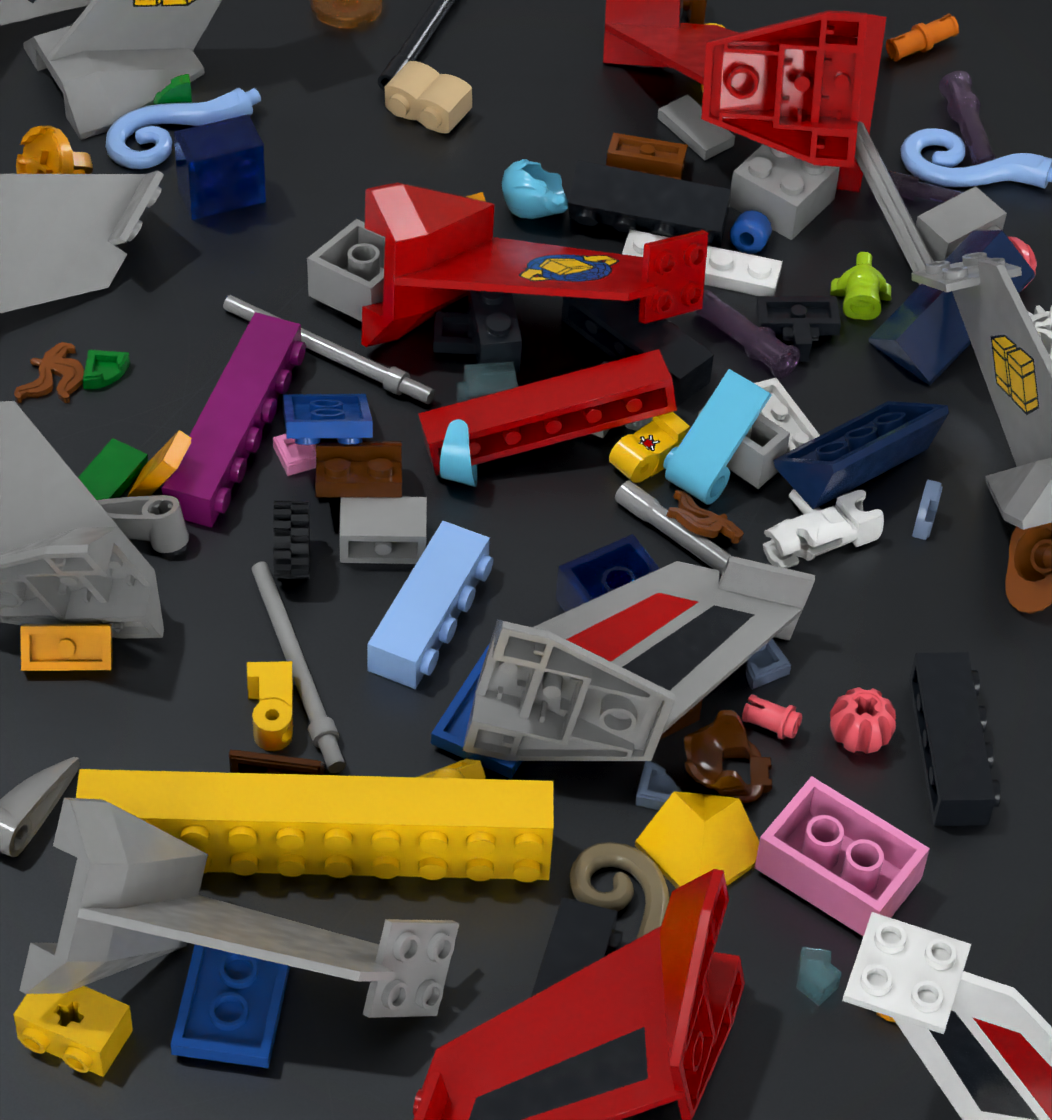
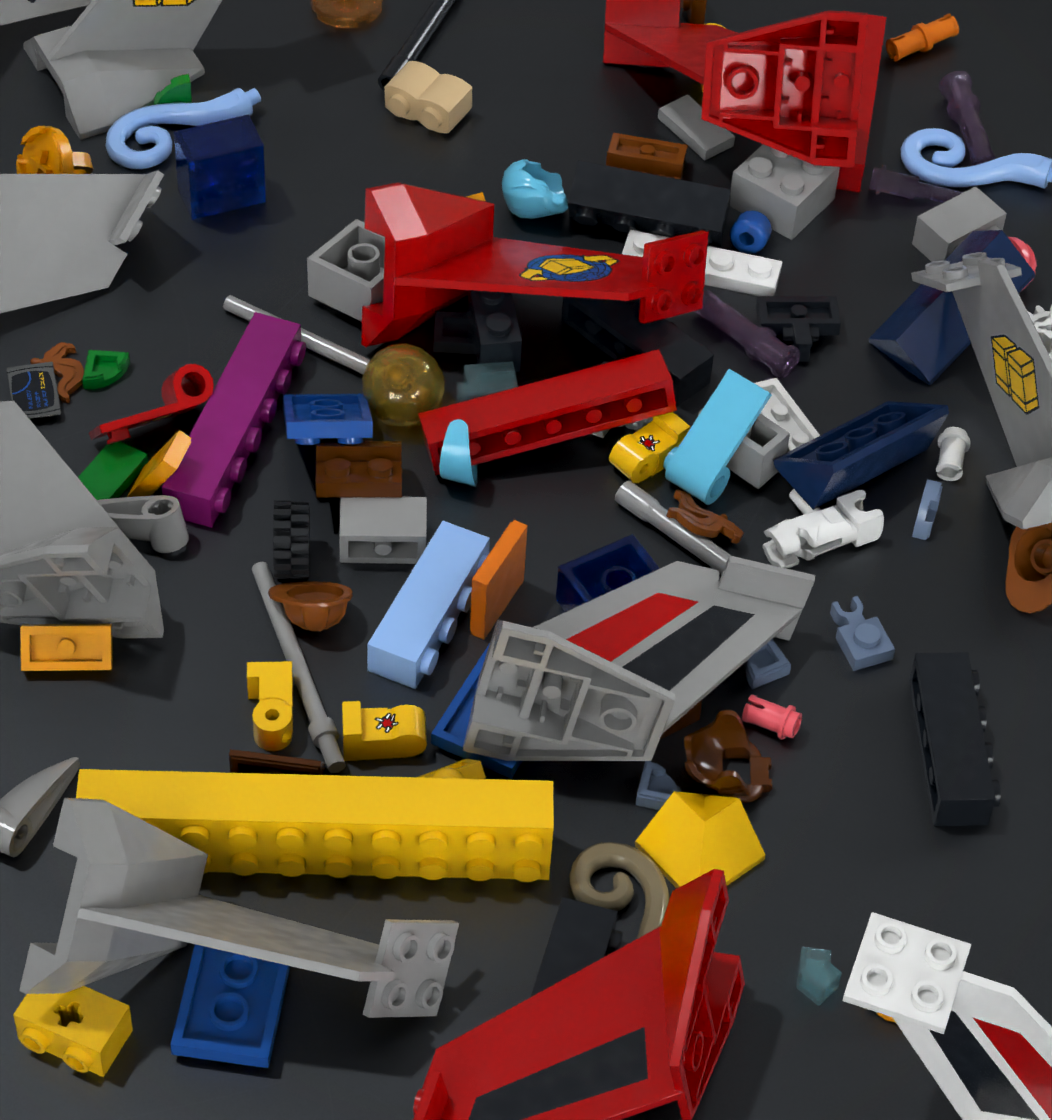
bright pink tile [273,434,316,476] -> none
bright pink brick [754,776,930,936] -> none
lime piece [830,252,892,320] -> none
coral piece [830,687,896,754] -> none
light grey axle [855,121,934,285] -> none
none -> sticker [7,362,61,419]
none -> red door [89,364,214,445]
none -> dark orange piece [268,581,353,631]
none -> yellow leg [342,701,427,761]
none -> clear yellow cylinder [362,343,445,428]
none -> orange tile [470,520,528,640]
none -> sand blue plate [830,596,895,671]
none -> white pin [936,427,971,481]

